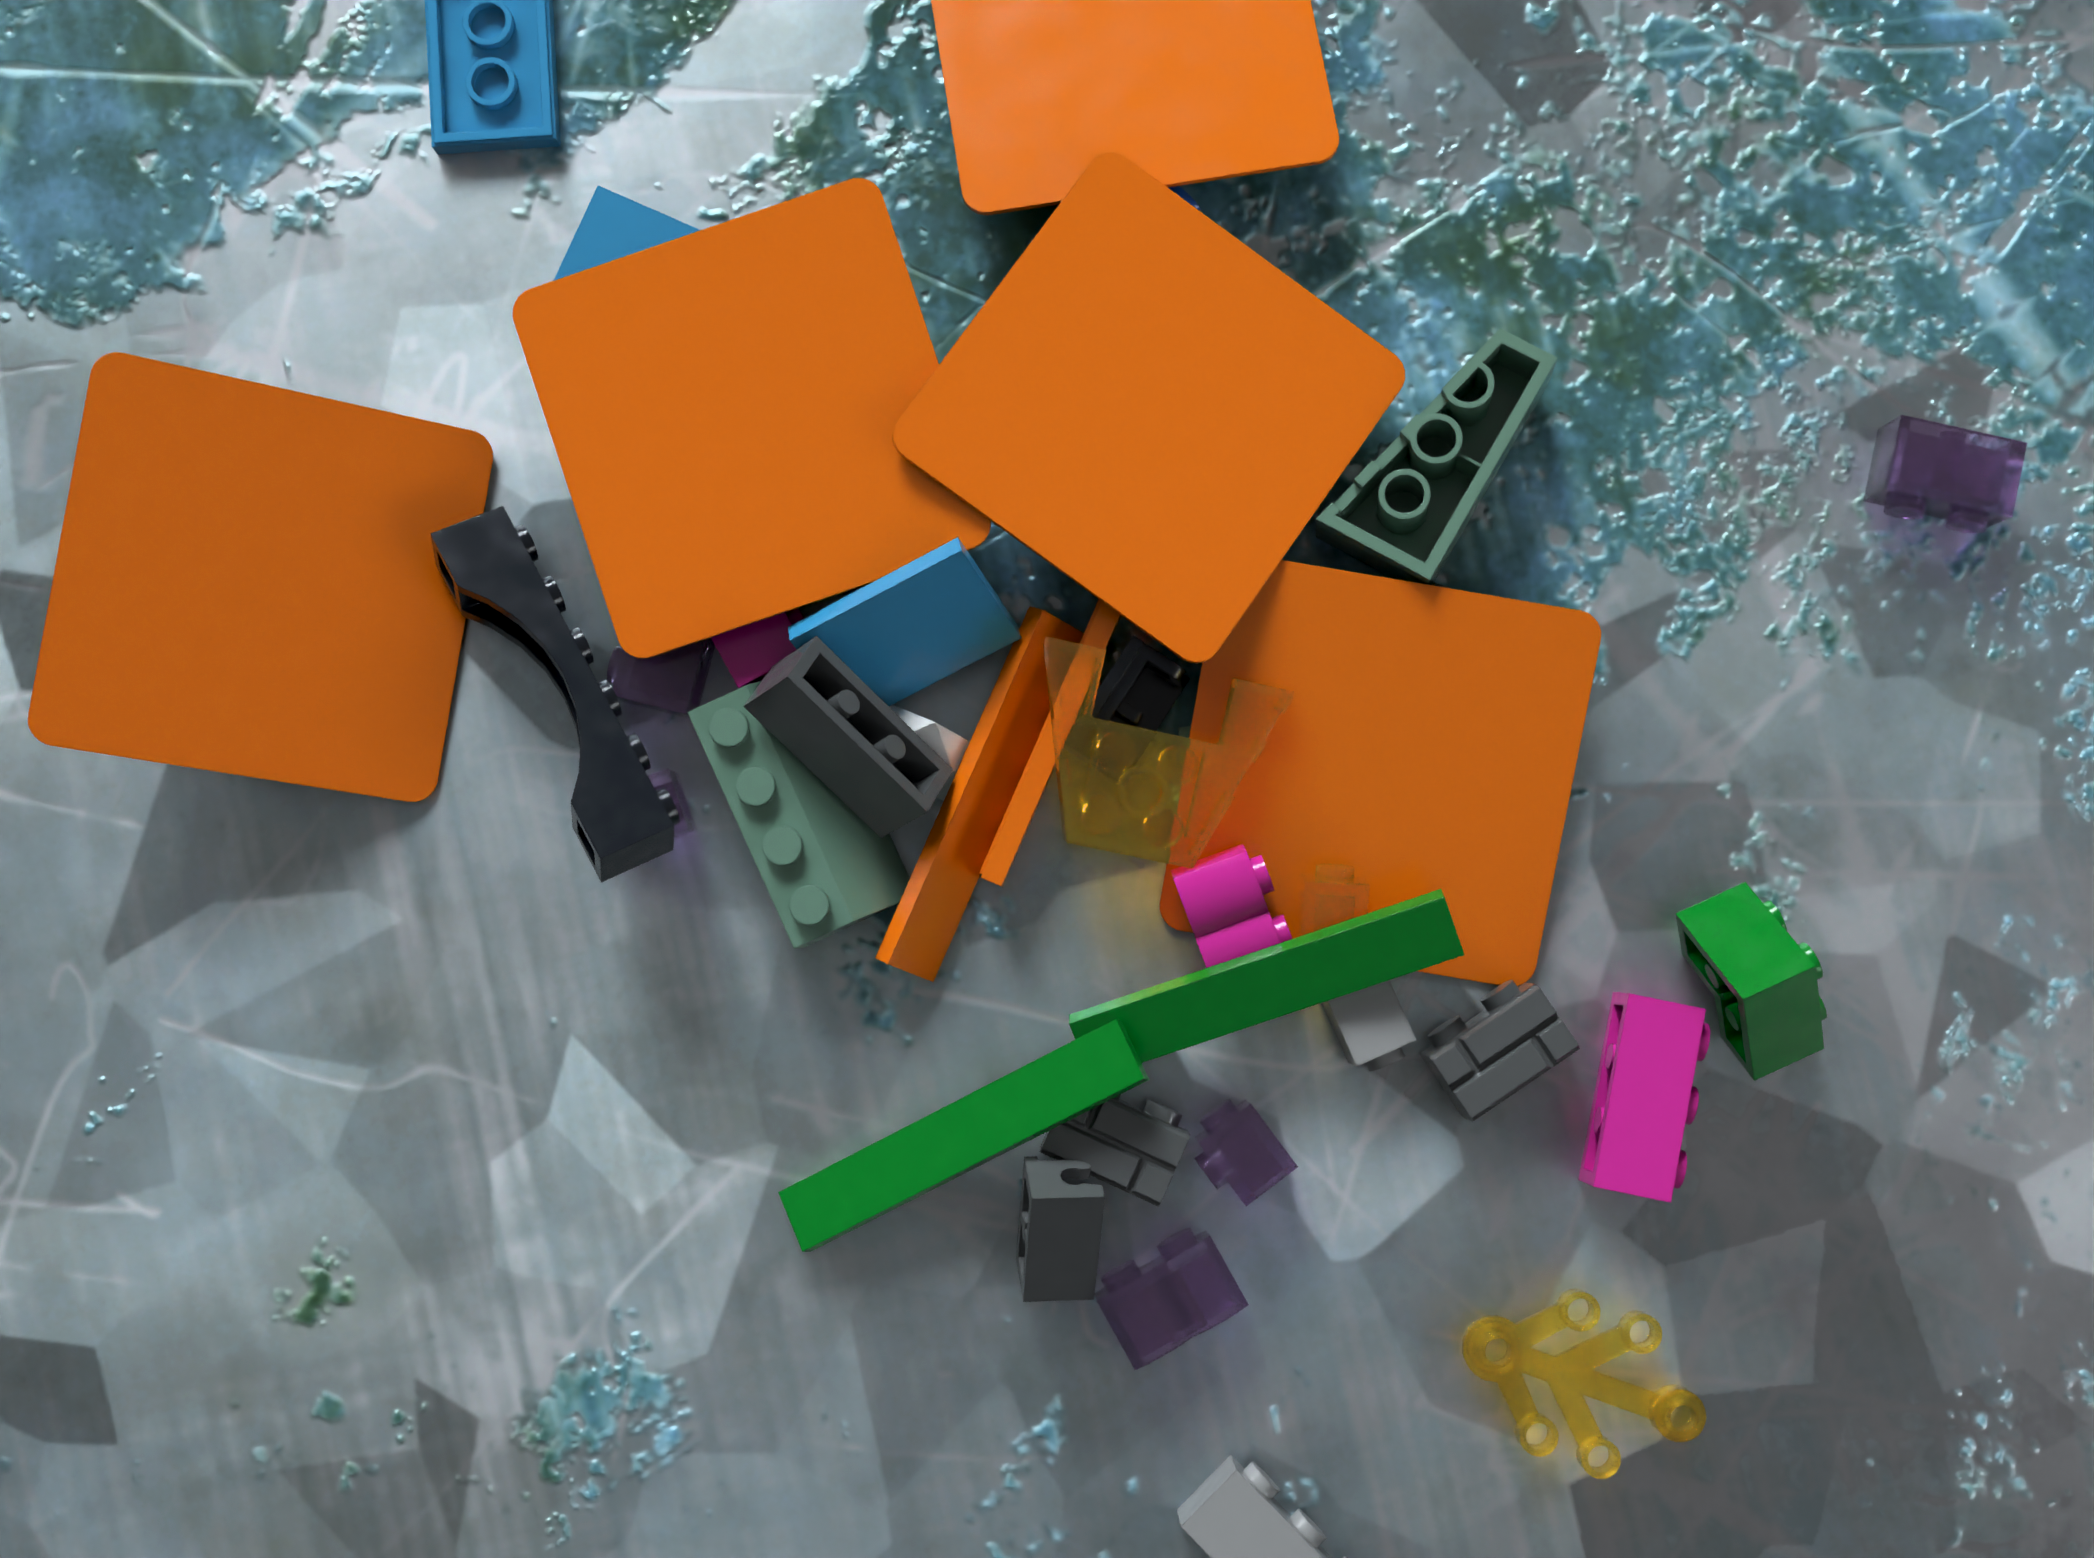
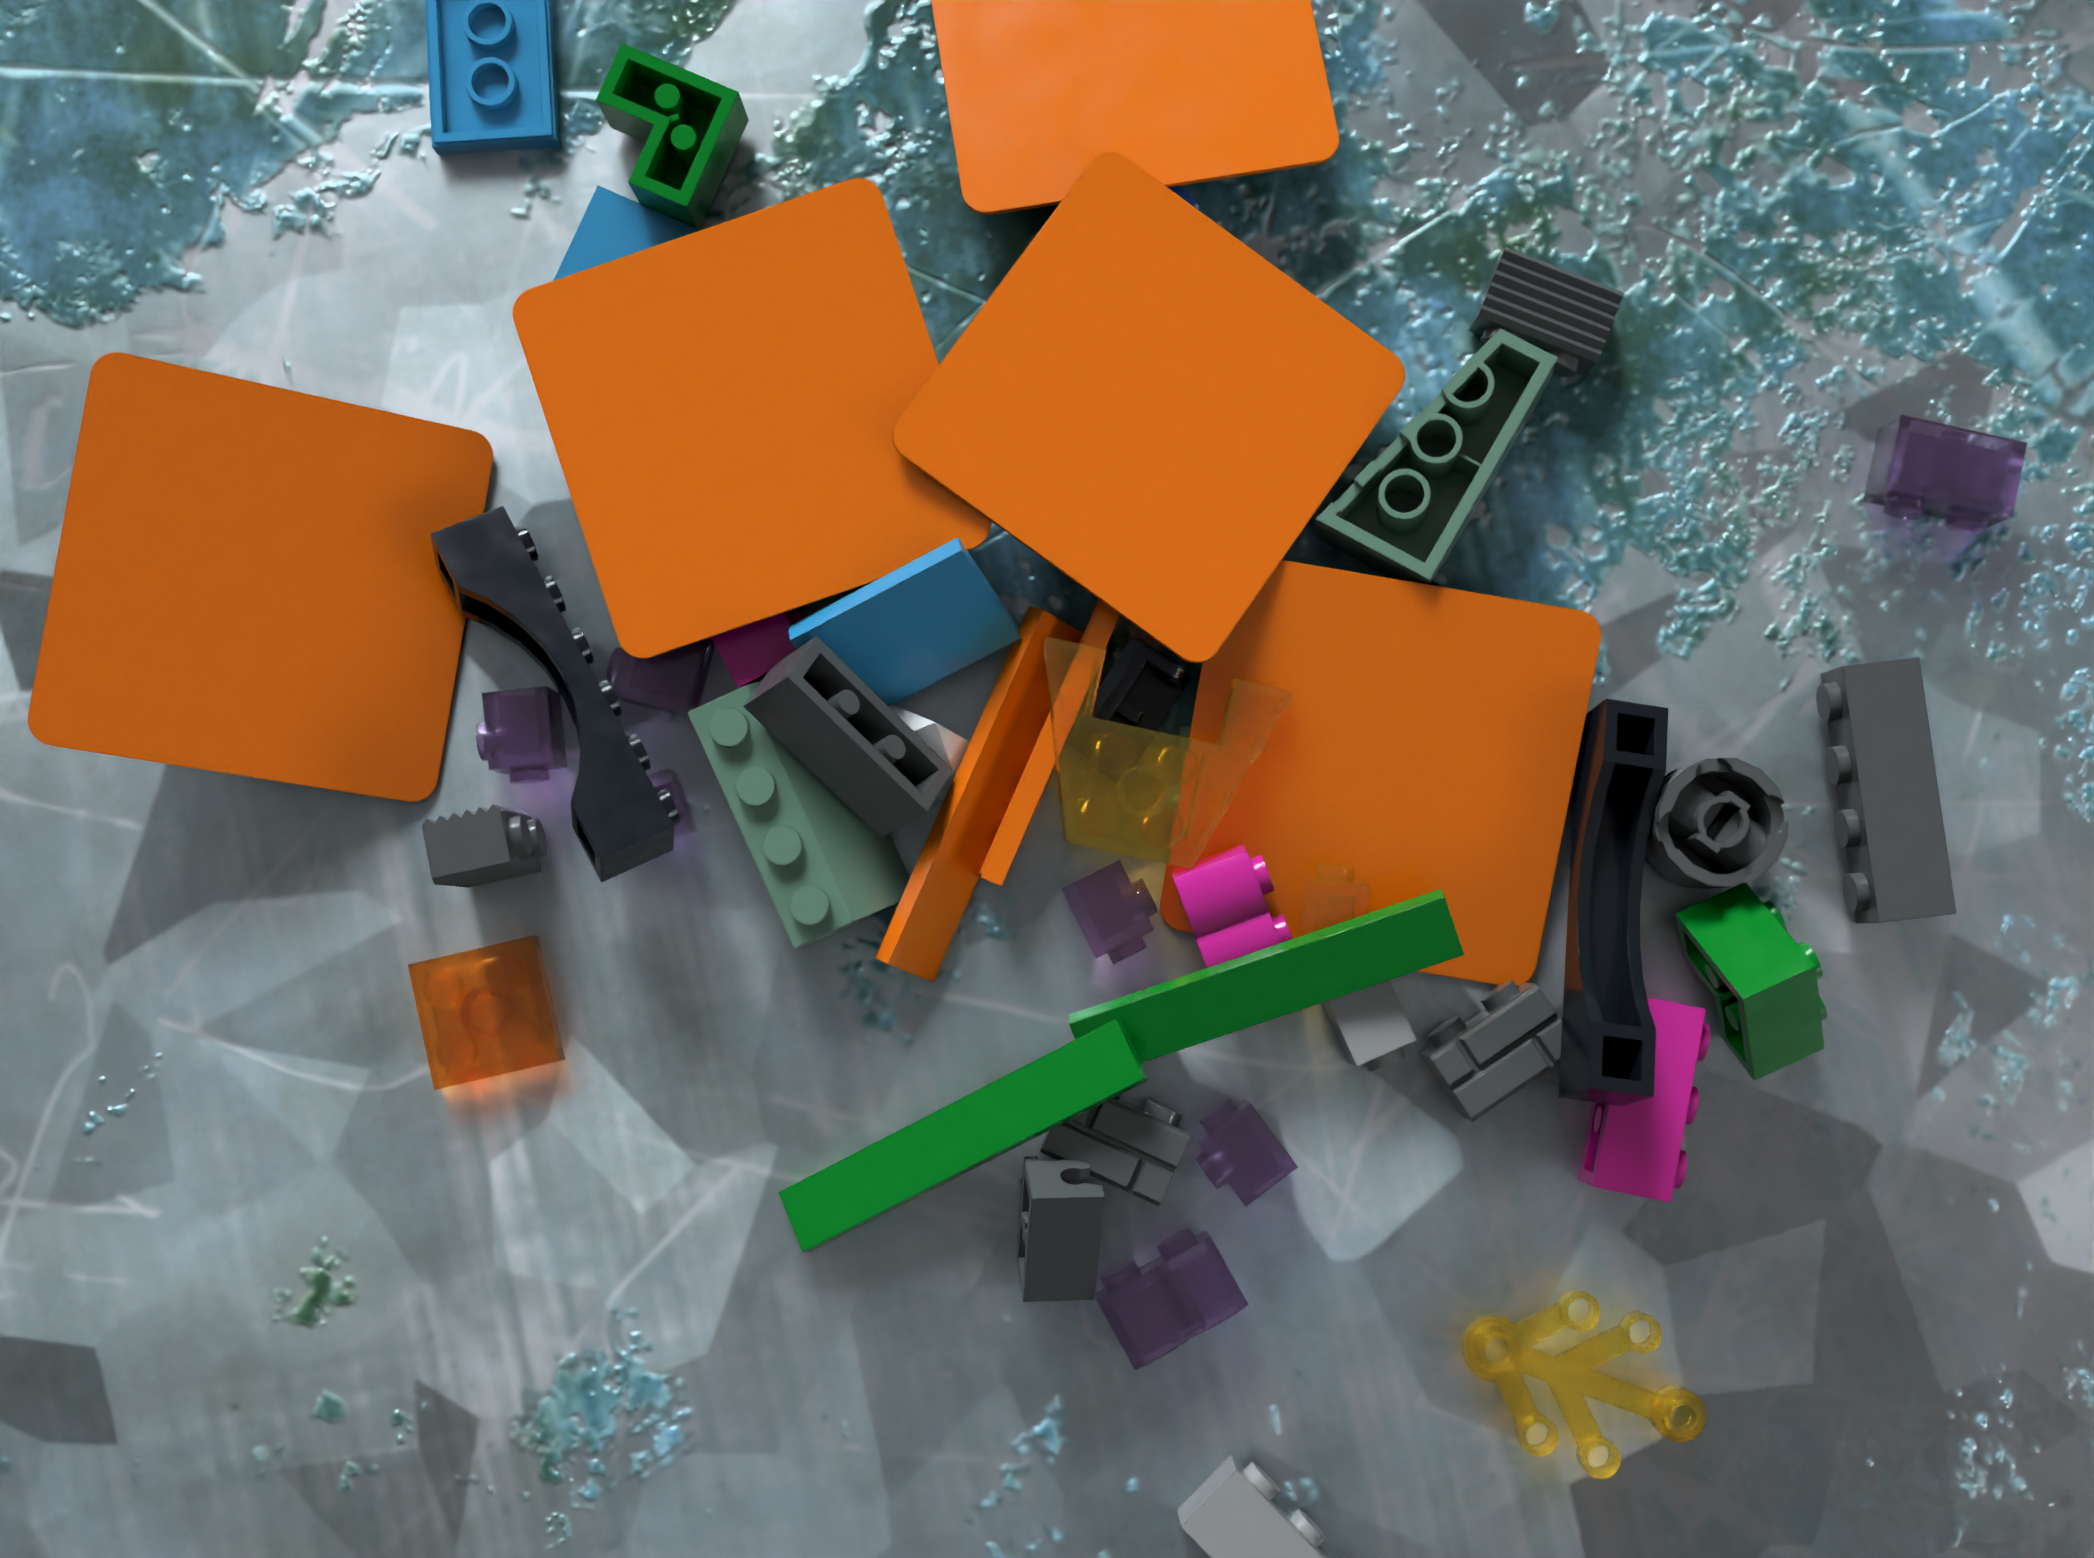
none -> clear orange plate [408,936,565,1090]
none -> dark grey brick [422,804,547,888]
none -> clear purple brick [476,686,567,784]
none -> green brick [596,43,749,230]
none -> clear purple brick [1061,860,1159,964]
none -> dark grey brick [1469,247,1624,377]
none -> black arch [1558,699,1668,1106]
none -> dark grey brick [1646,758,1788,889]
none -> dark grey brick [1816,657,1956,923]

